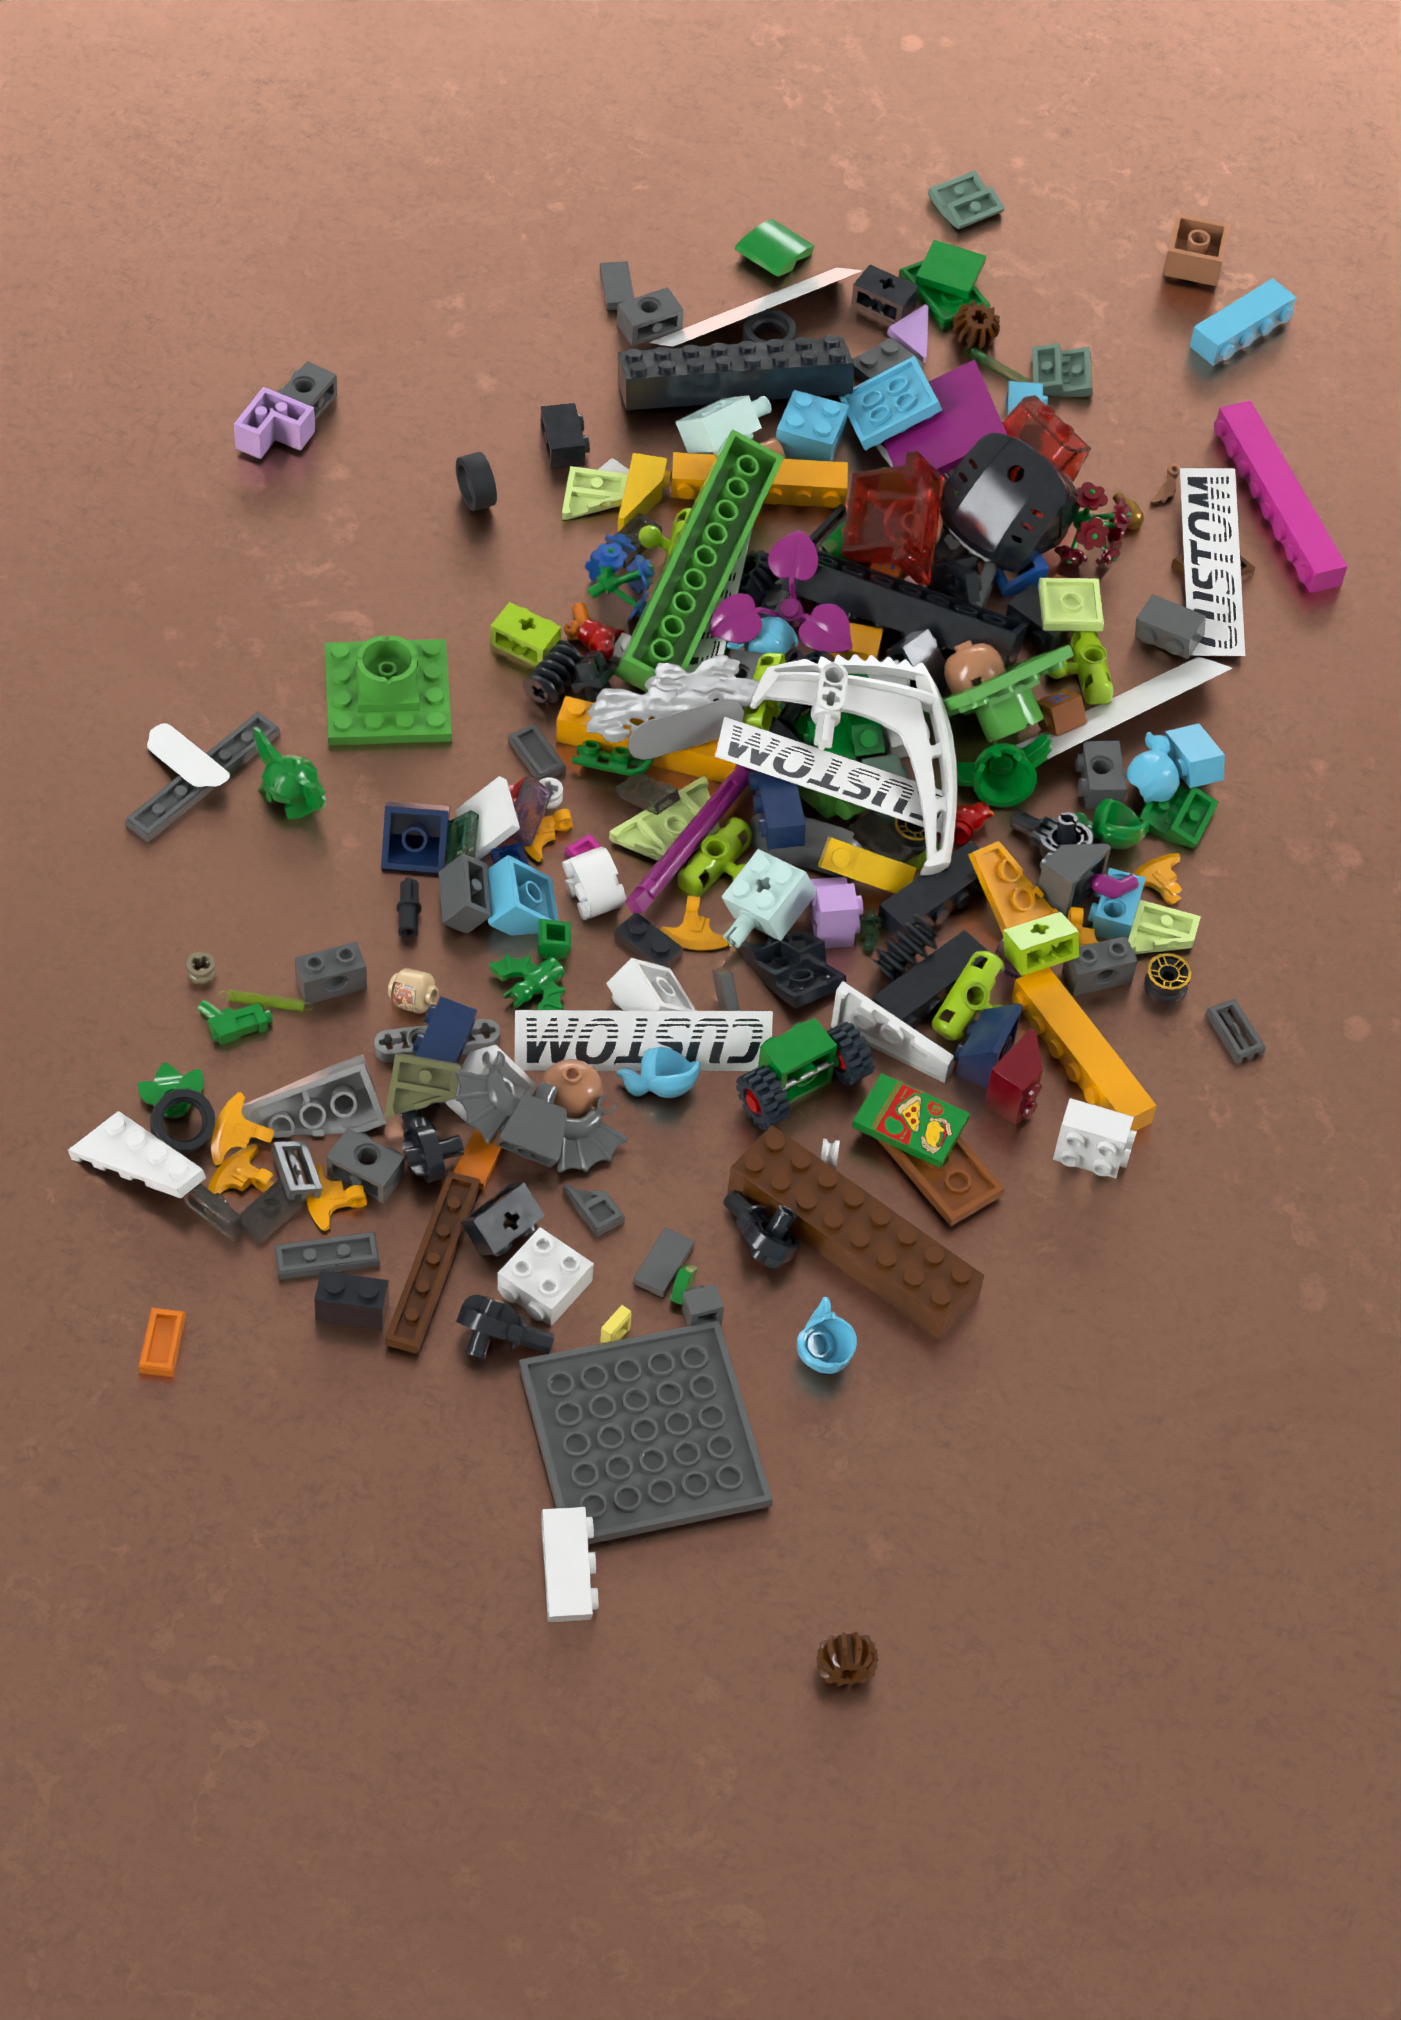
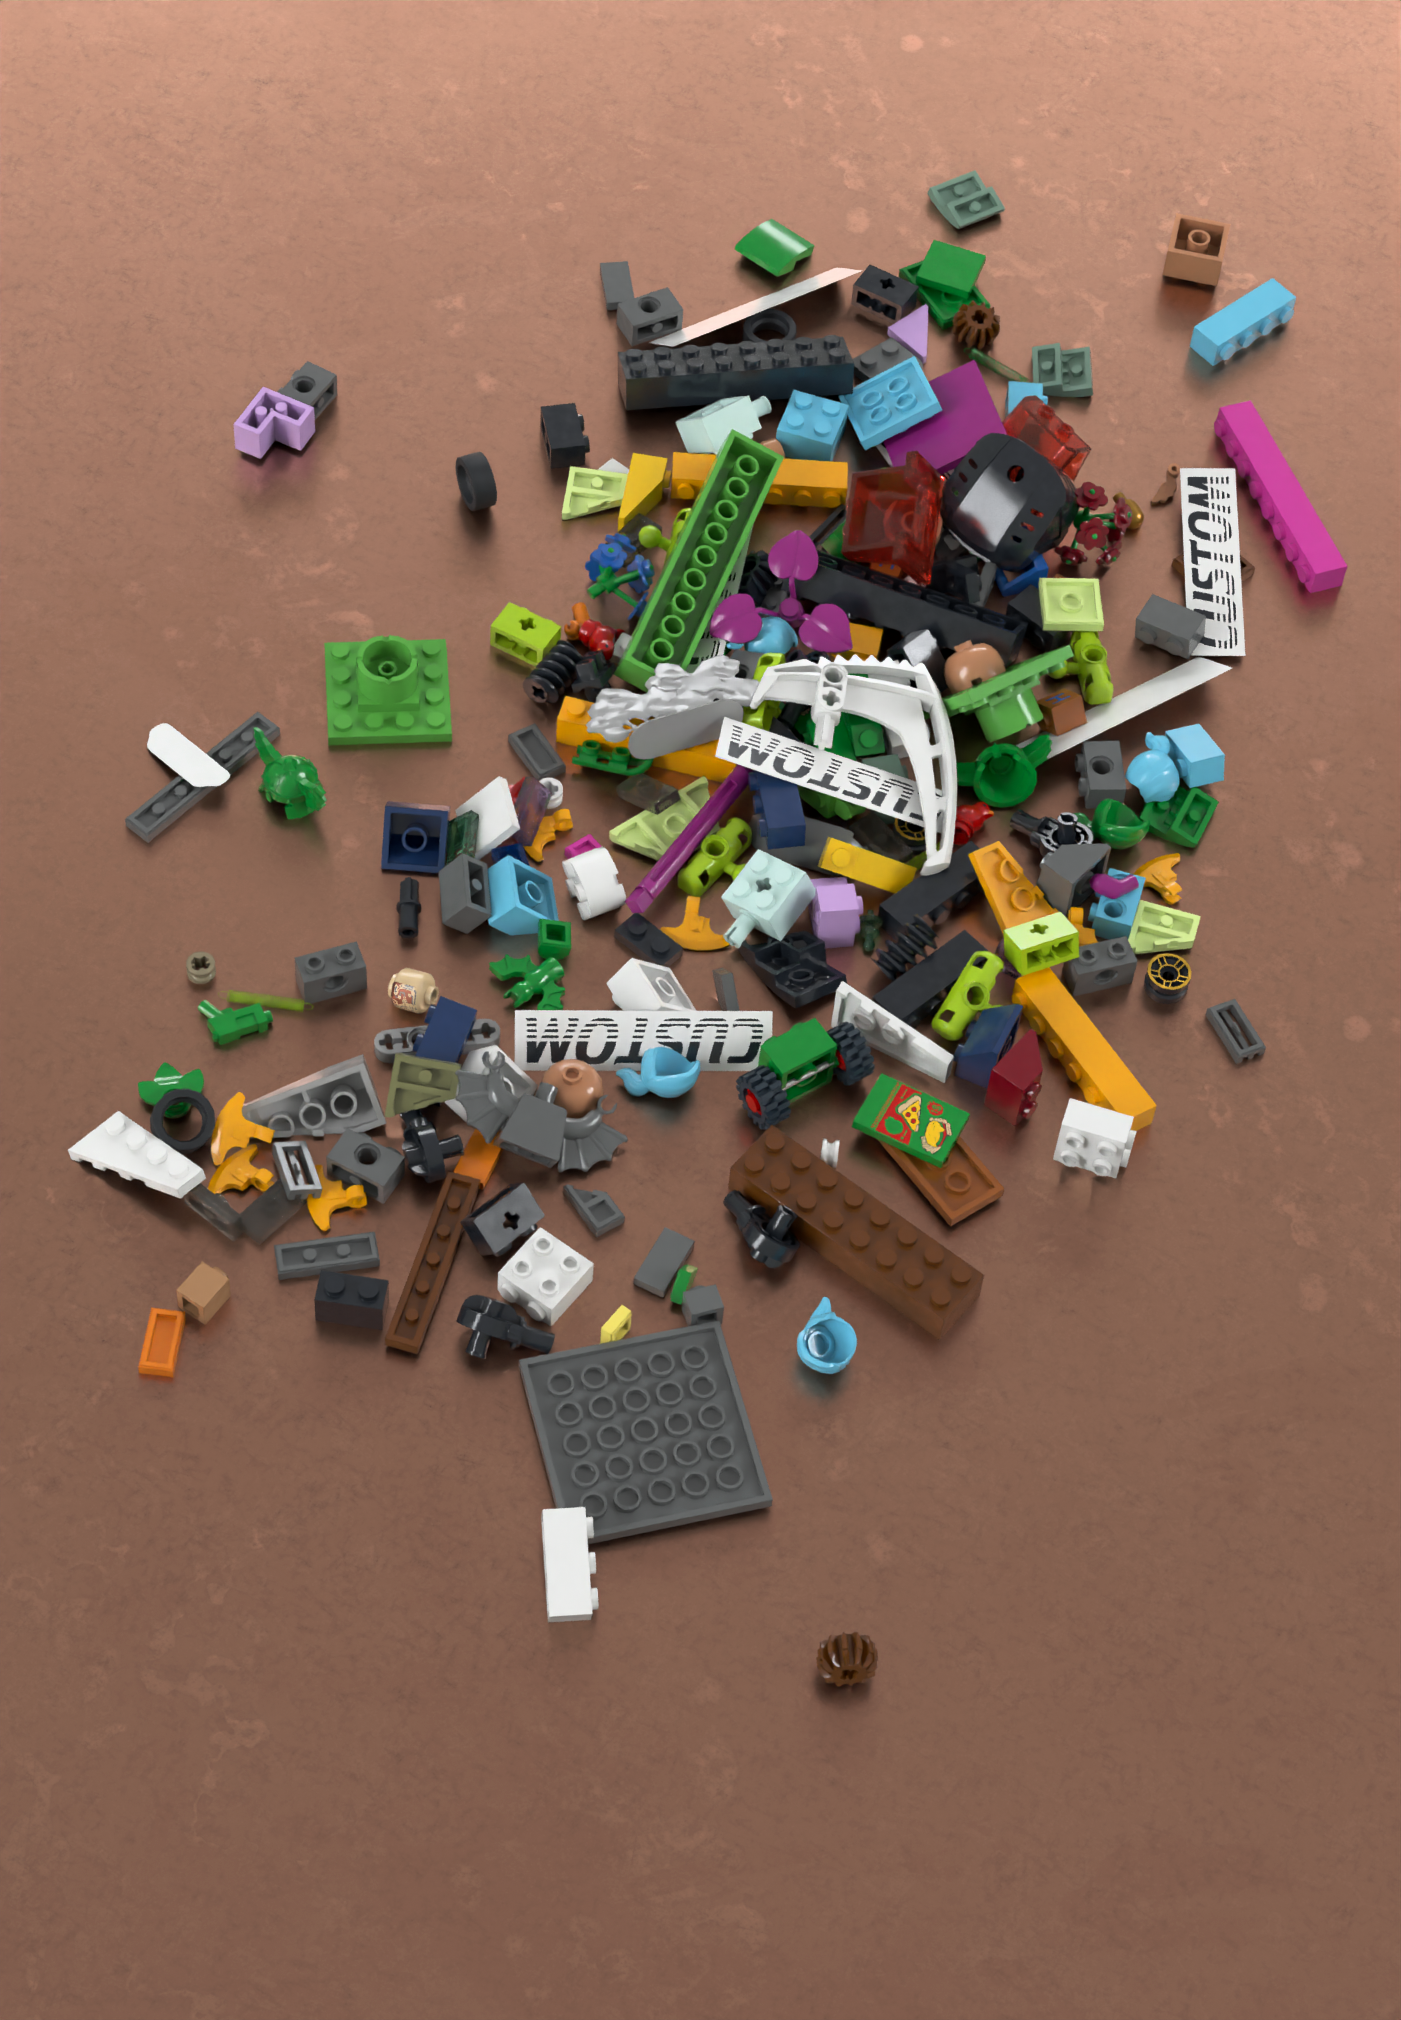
none -> medium nougat brick [176,1261,231,1325]

